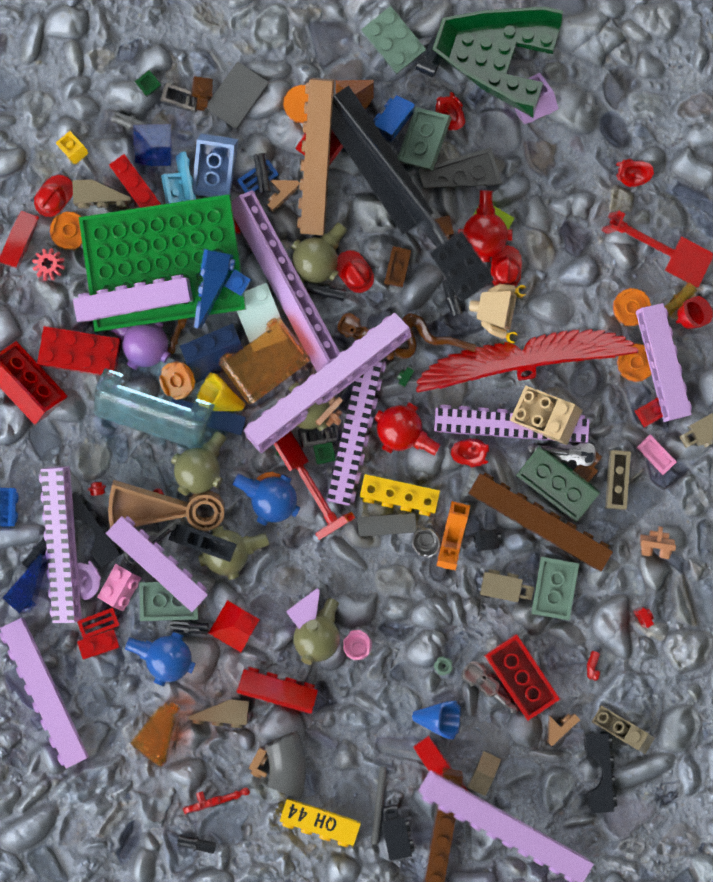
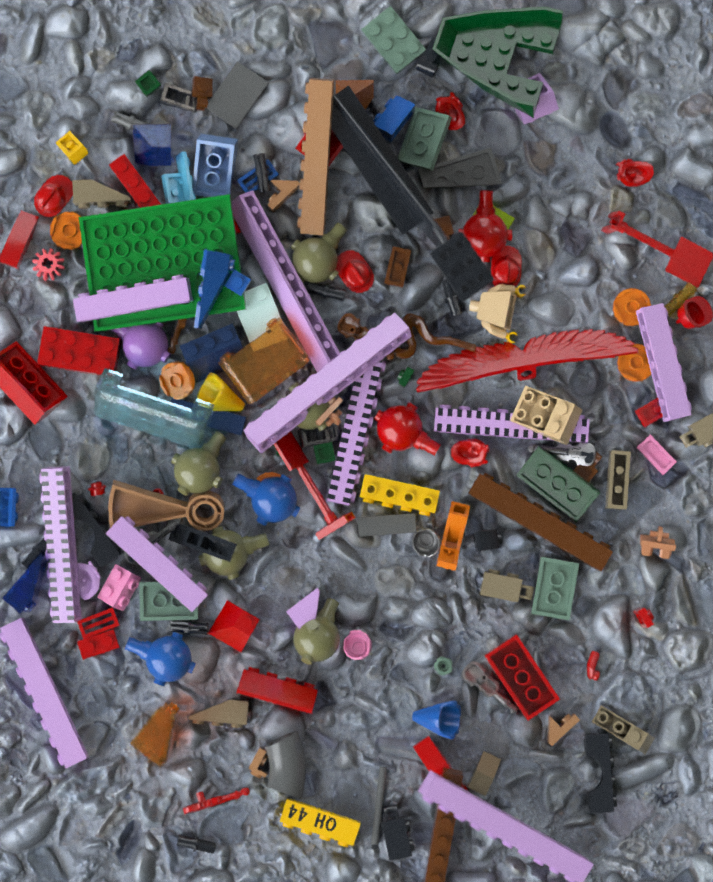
orange tile [284,85,308,123] -> none

